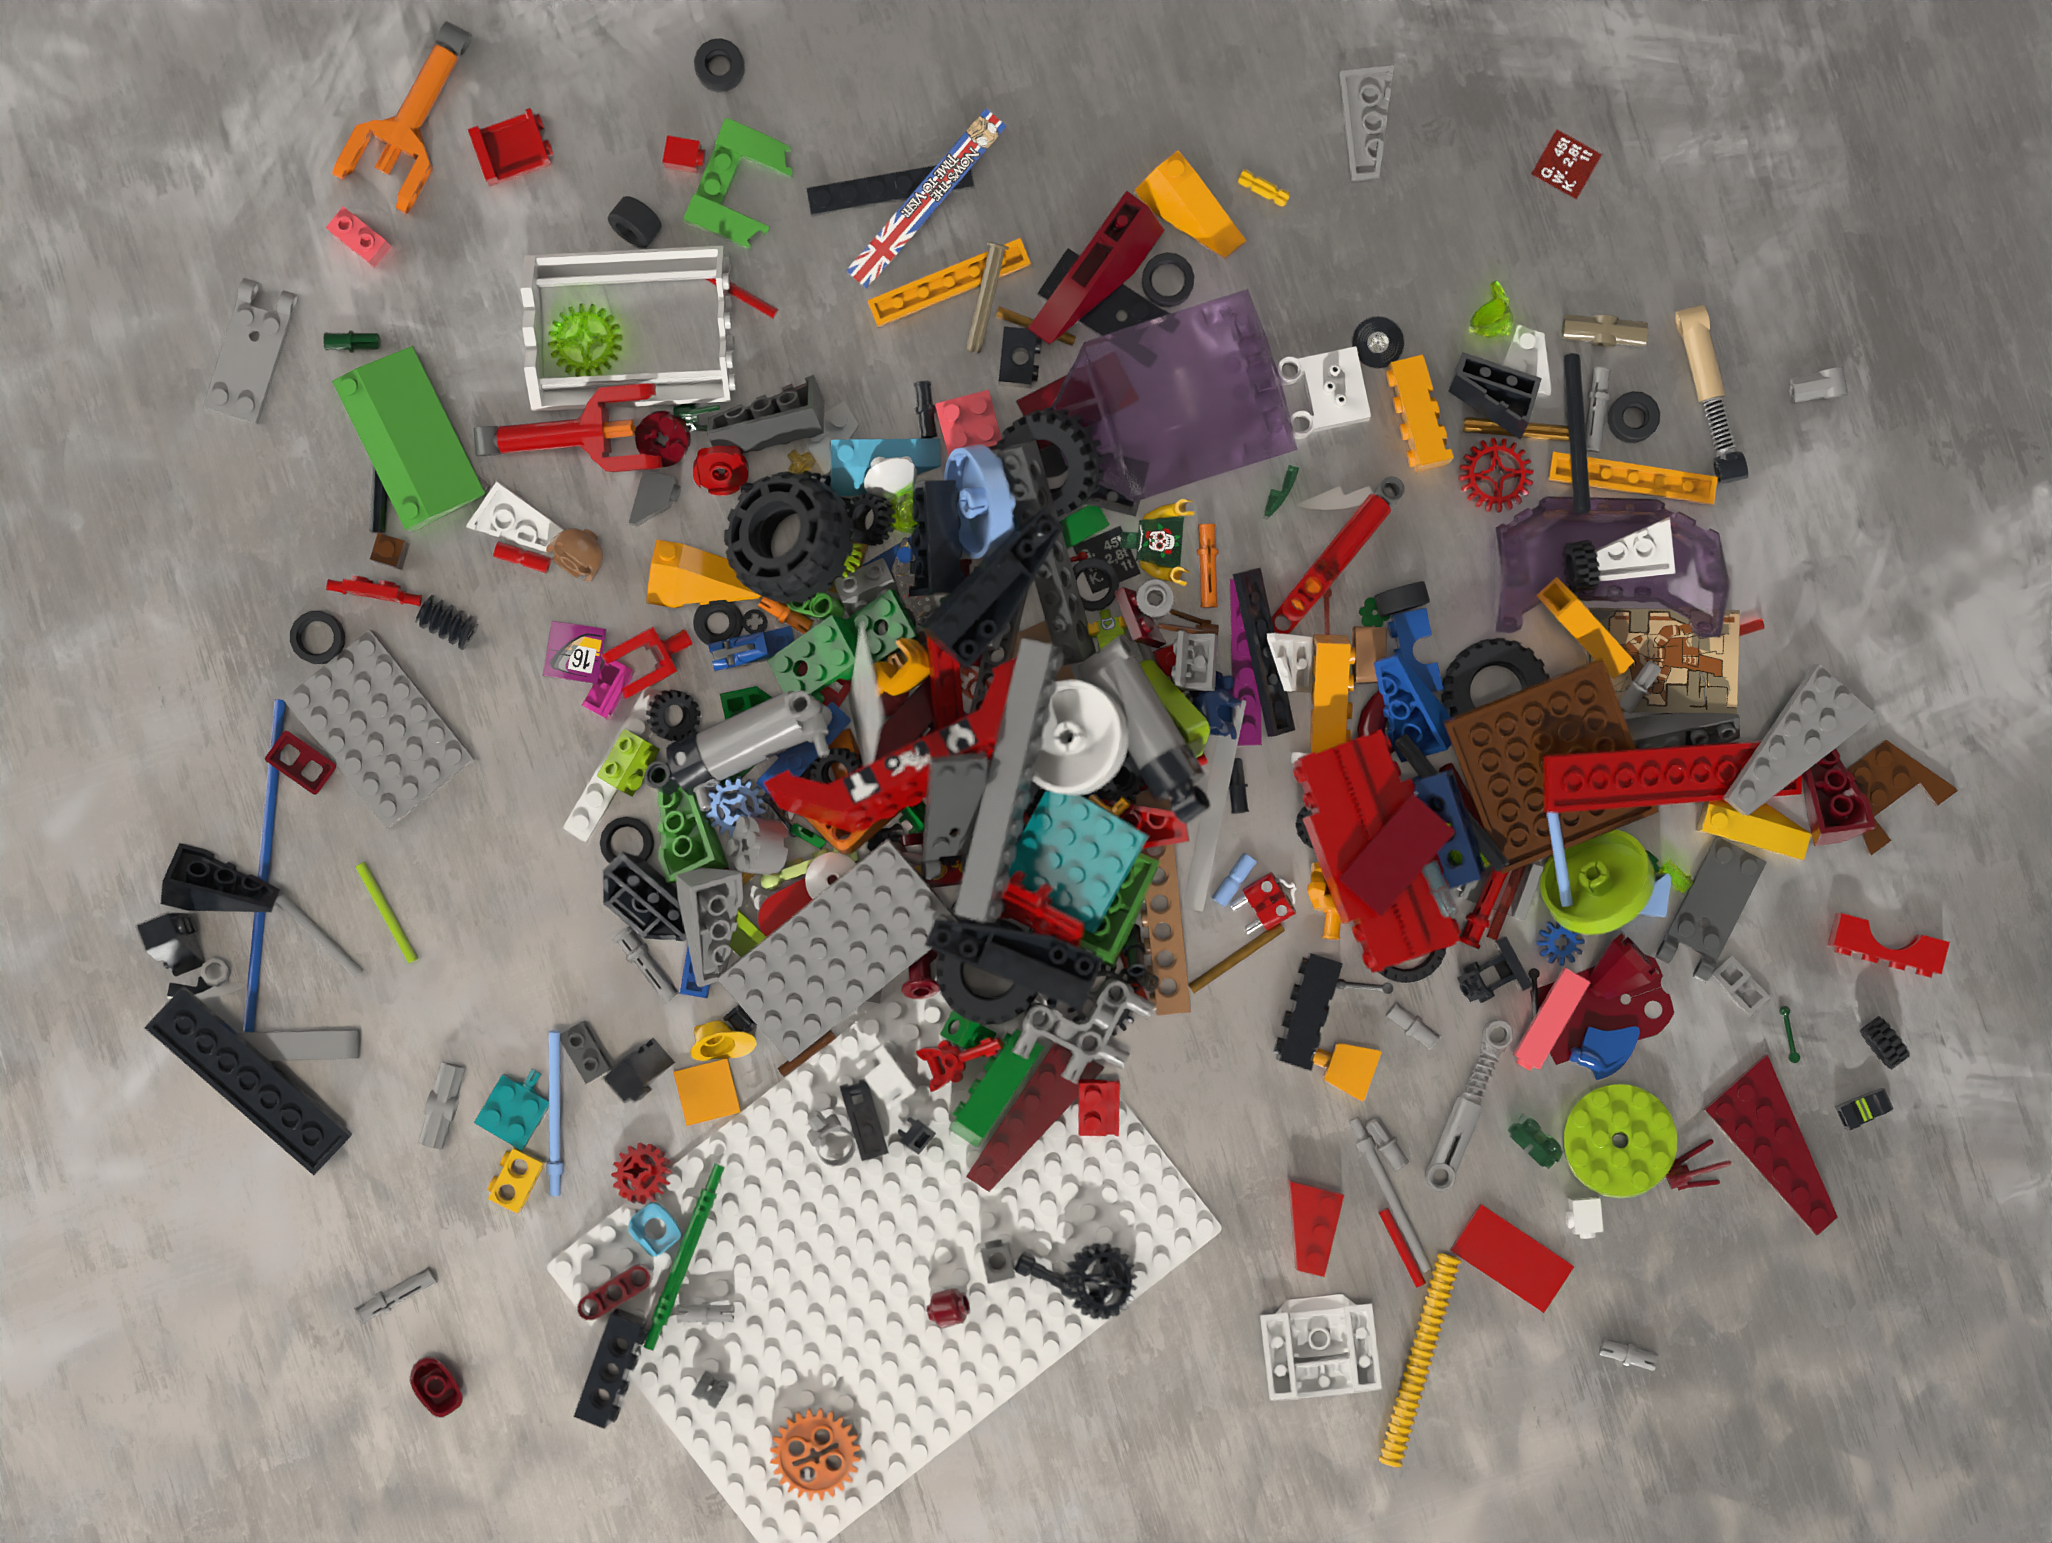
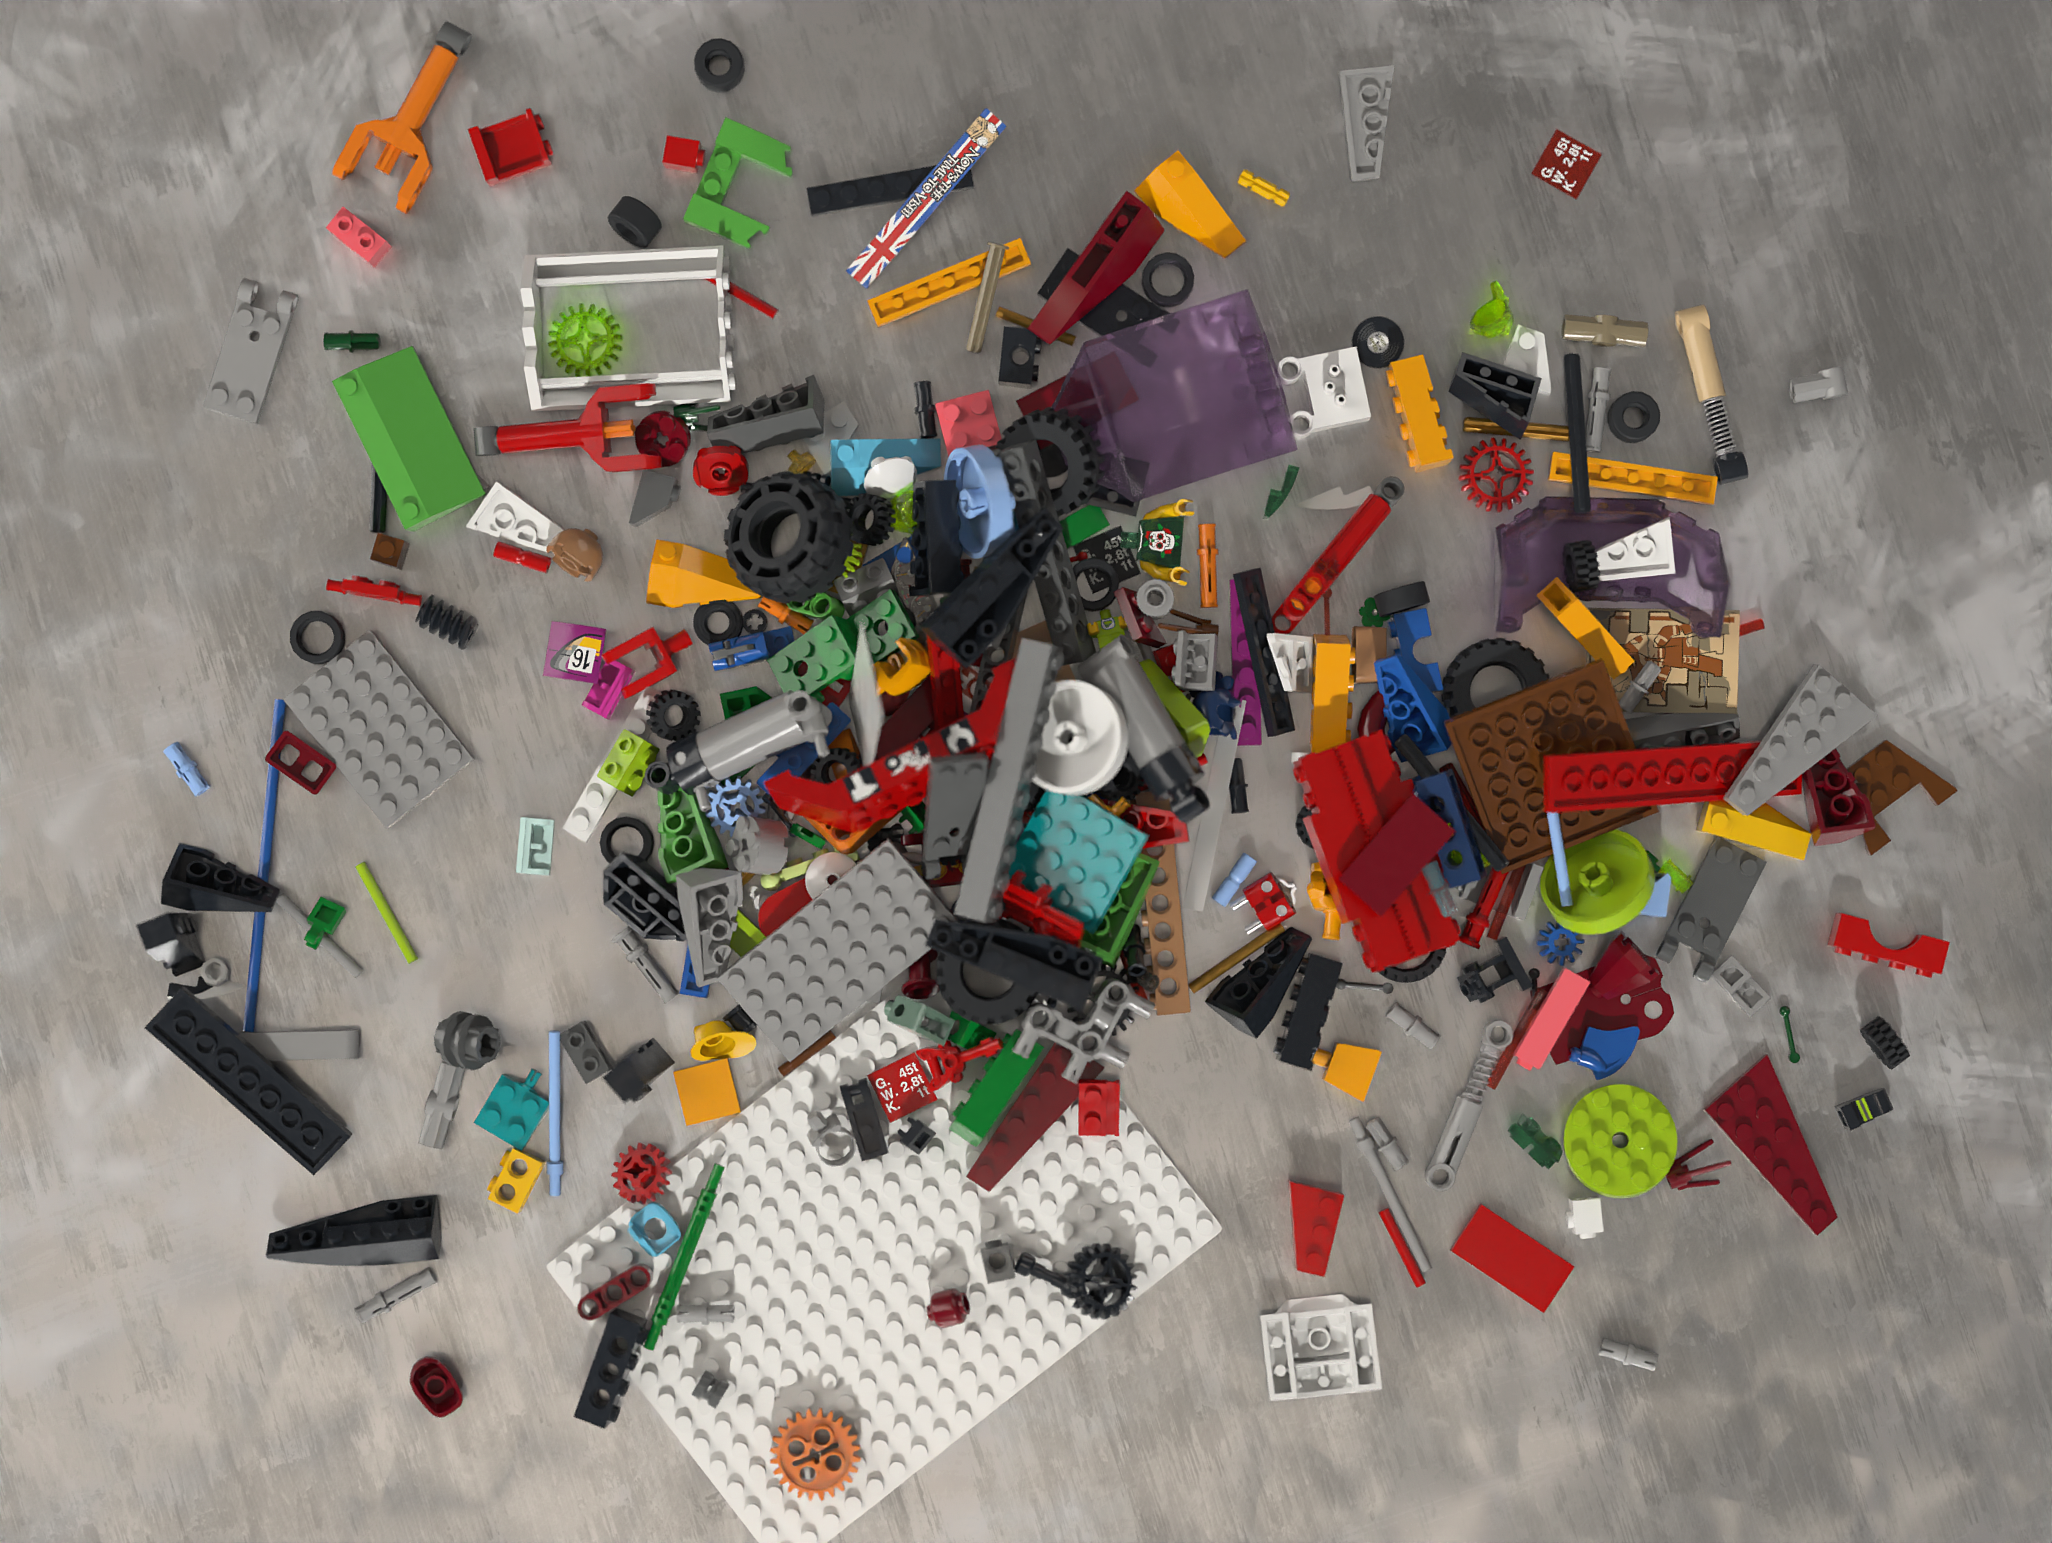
white panel [856,1043,918,1110] -> none
yellow piece [1378,1253,1462,1468] -> none
none -> light blue pin [163,741,210,797]
none -> black wedge [266,1195,442,1266]
none -> green plate [304,897,346,950]
none -> dark grey piece [434,1011,500,1070]
none -> light aqua hinge [516,817,555,876]
none -> red sticker [867,1052,938,1123]
none -> sand green torso [884,995,955,1046]
none -> black wedge [1205,927,1312,1039]
none -> clear red bar [1486,987,1548,1090]

